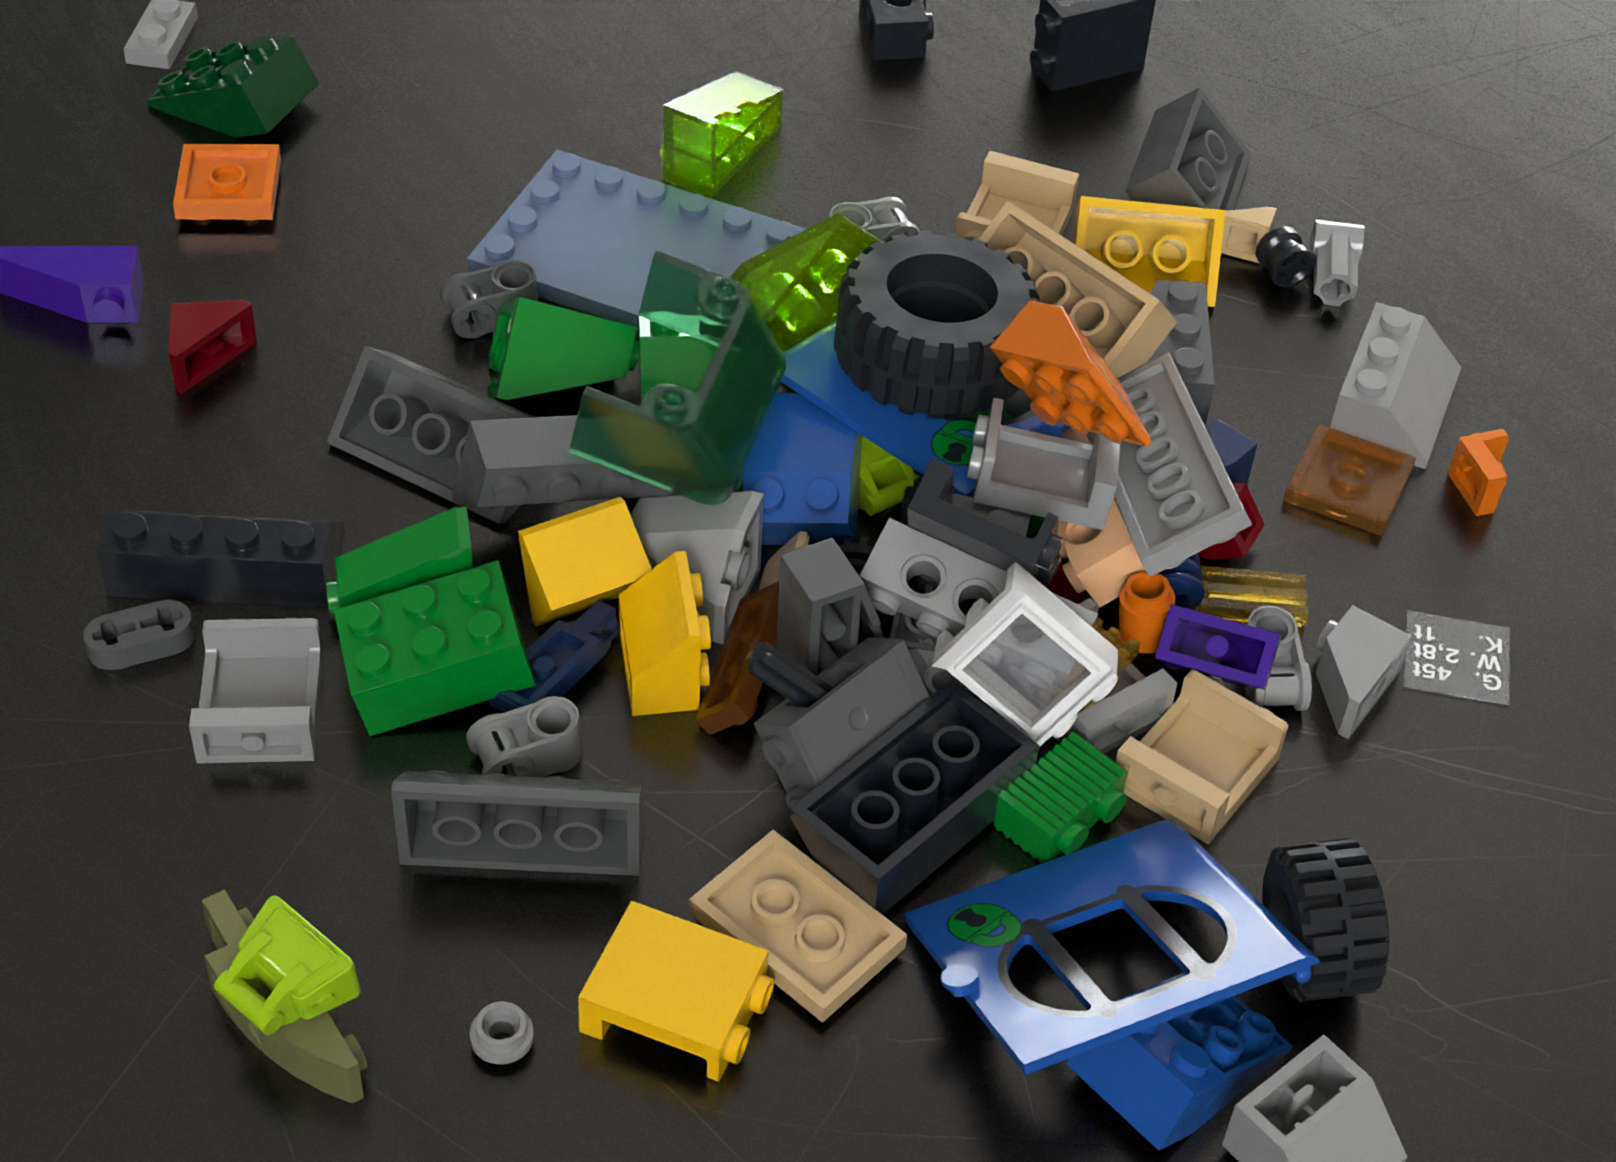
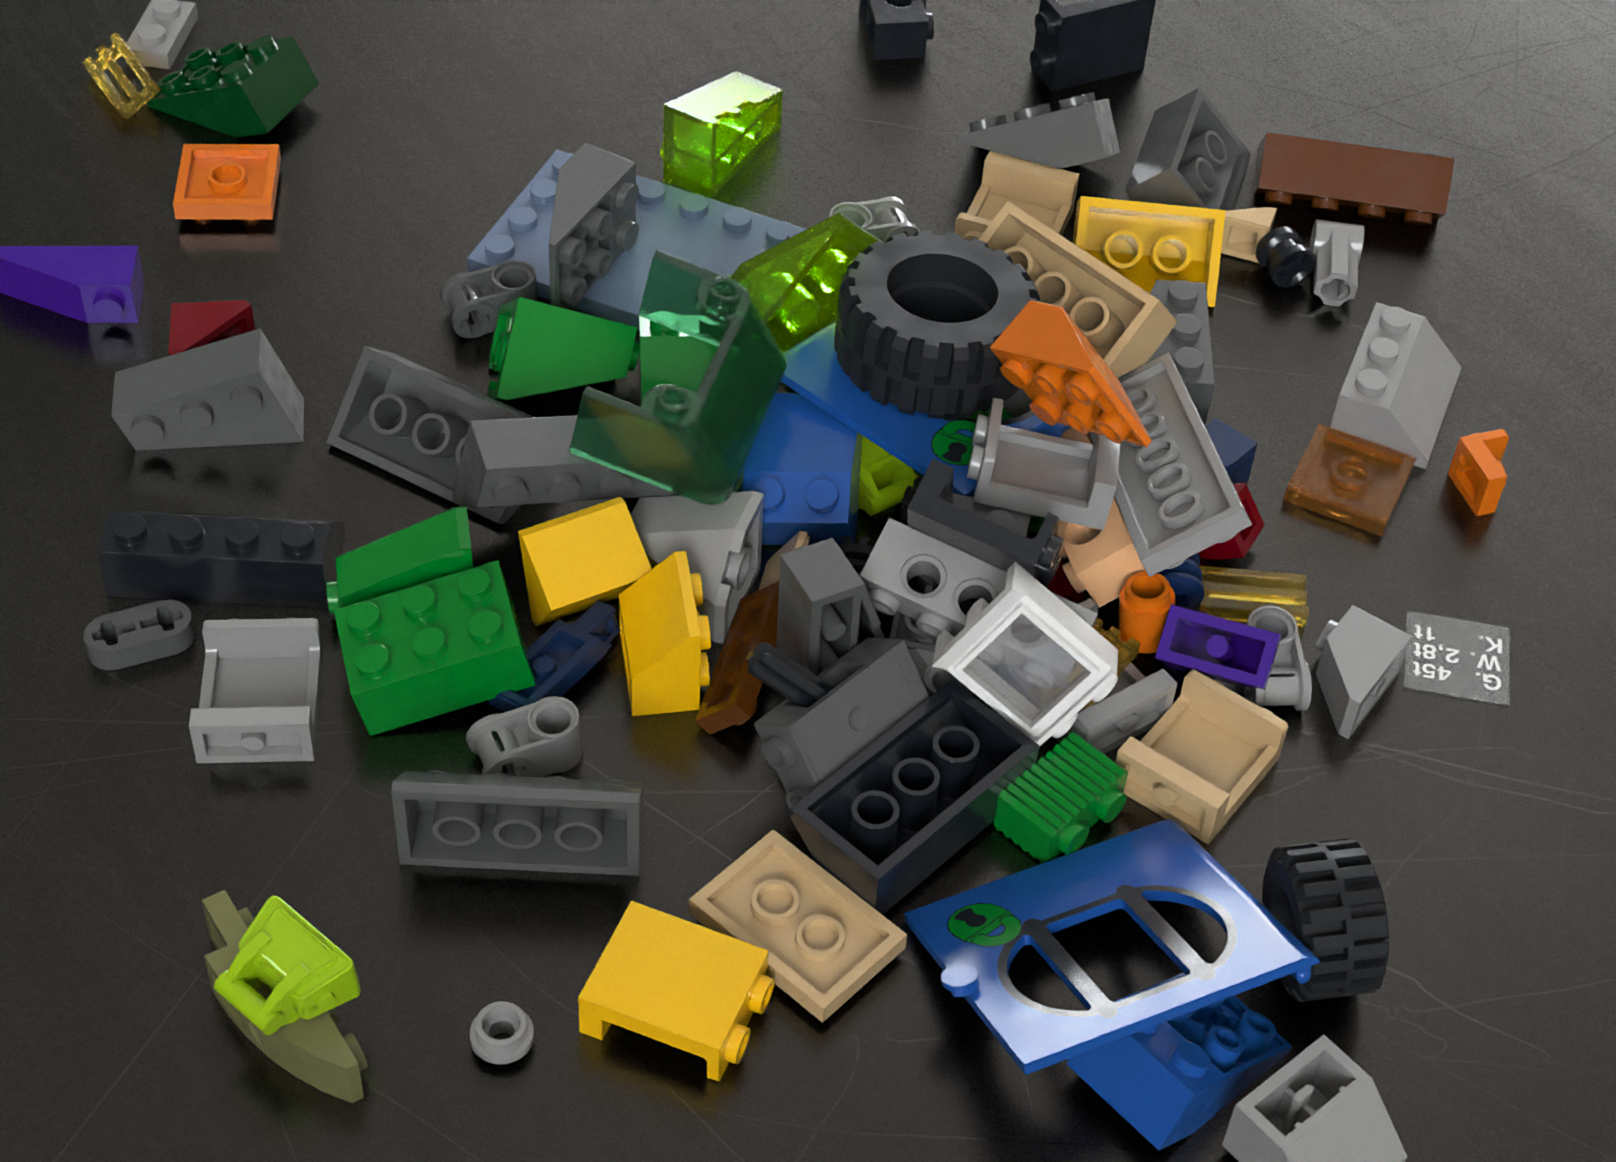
none -> clear yellow tile [82,32,161,120]
none -> dark grey wedge [111,328,304,451]
none -> dark grey slope [549,143,639,309]
none -> dark grey slope [957,92,1120,169]
none -> reddish brown slope [1254,132,1455,225]

